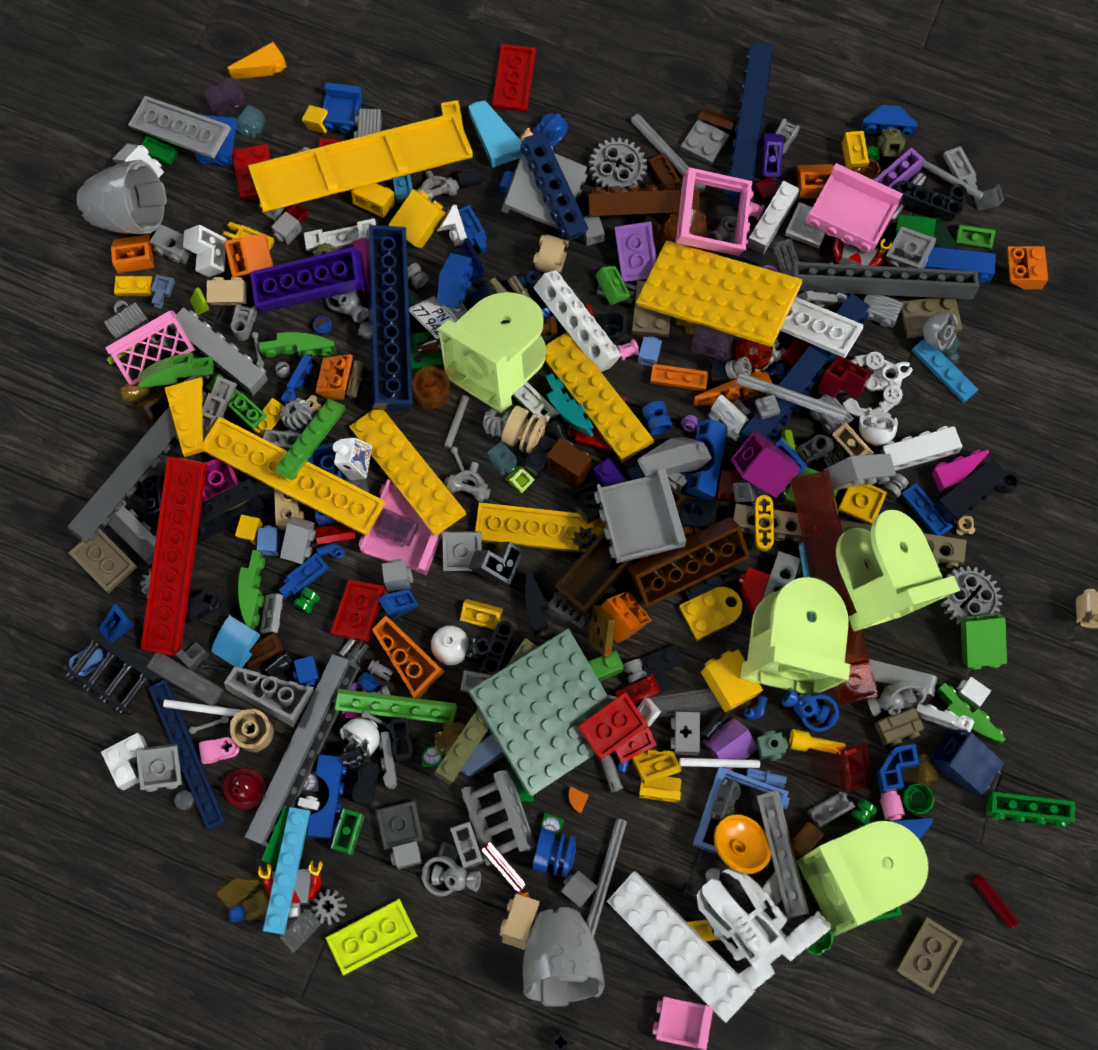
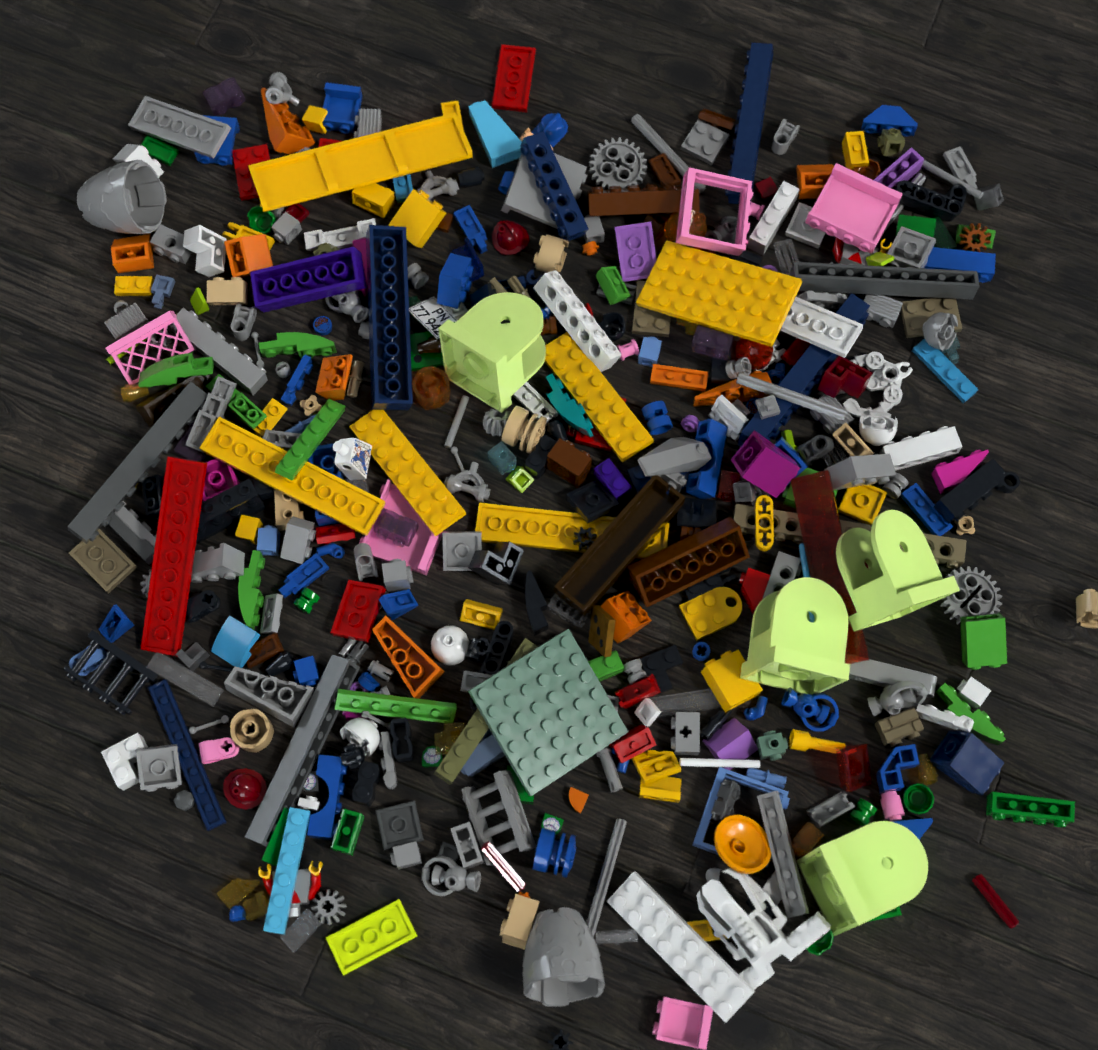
white bar [163,699,242,717] -> none
yellow wing [165,377,203,457] -> none
light orange slope [228,42,286,79] -> none
clear light blue brick [236,105,266,138] -> none
light grey gear [280,398,313,431] -> none
white slope [437,205,467,246] -> none
light grey brick [561,871,598,907] -> none
red plate [577,692,648,760] -> none
light grey panel [594,469,686,563] -> none
dark purple brick [761,133,784,176] -> none
clear red tile [834,659,879,704] -> none
green plate [867,146,881,161] -> none
dark tan plate [896,917,963,994] -> none
orange slope [1007,246,1048,290] -> none
none -> light grey wedge [191,543,245,583]
none -> green hair [247,205,276,234]
none -> orange wedge [261,88,315,154]
none -> light grey piece [265,72,300,106]
none -> light grey piece [354,543,379,581]
none -> dark red helmet [492,220,529,255]
none -> orange plate [582,241,599,256]
none -> clear pin [595,928,638,945]
none -> blue bush [692,642,710,661]
none -> lime slope [866,252,895,266]
none -> dark orange gear [959,223,991,252]

